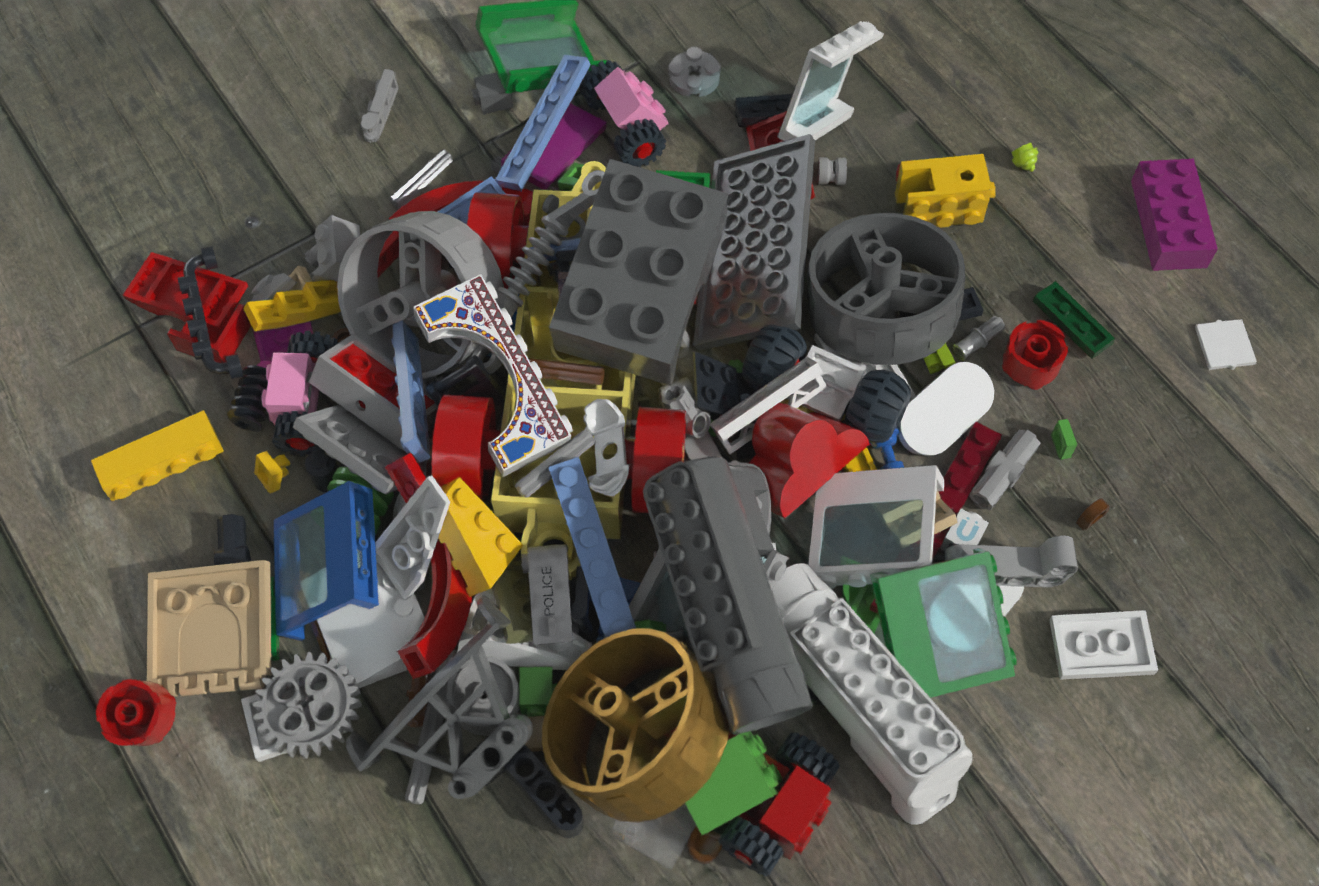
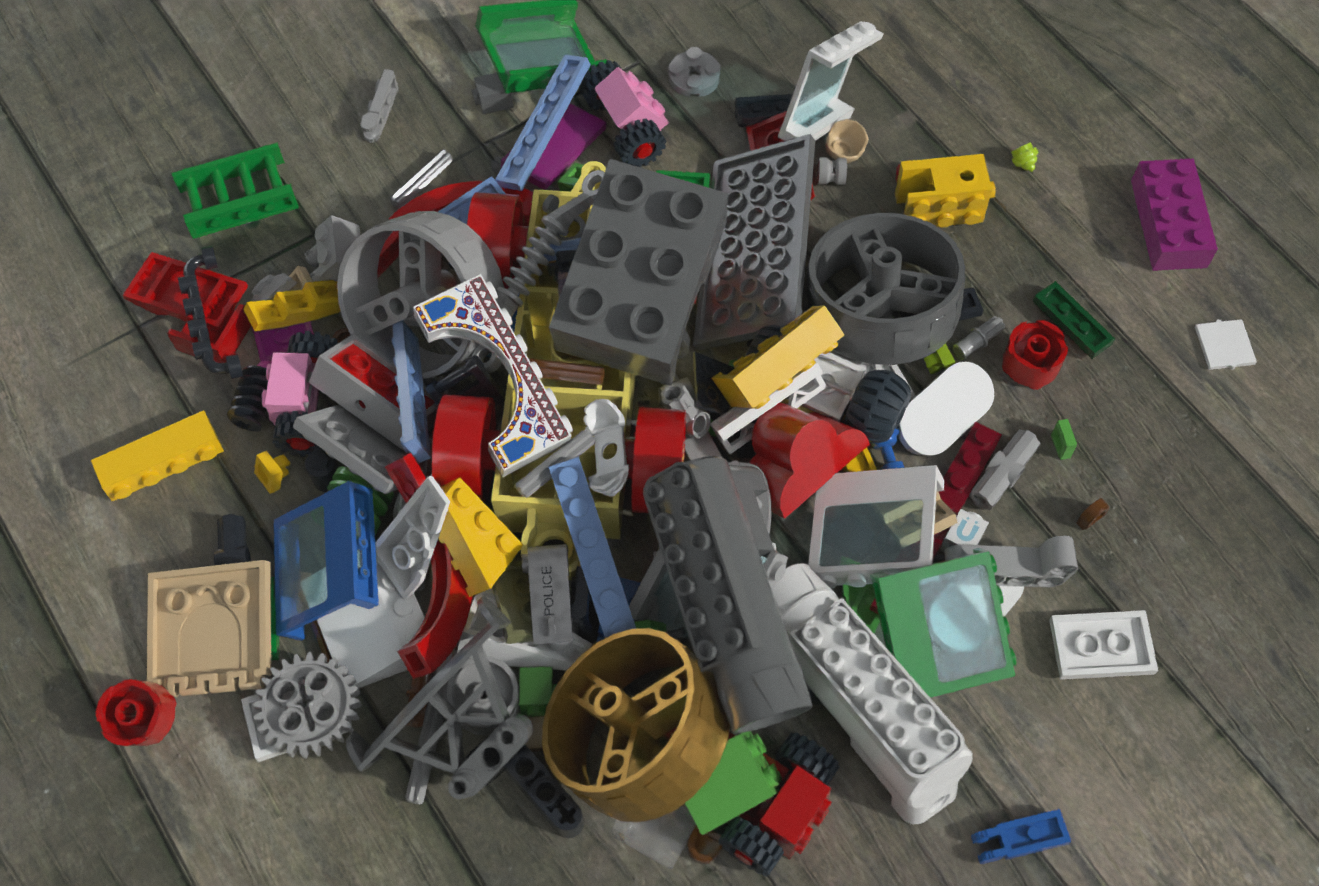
none -> green fence [172,142,299,239]
none -> yellow wedge [712,305,844,409]
none -> tan hair [825,119,868,164]
none -> blue hinge [971,809,1072,864]

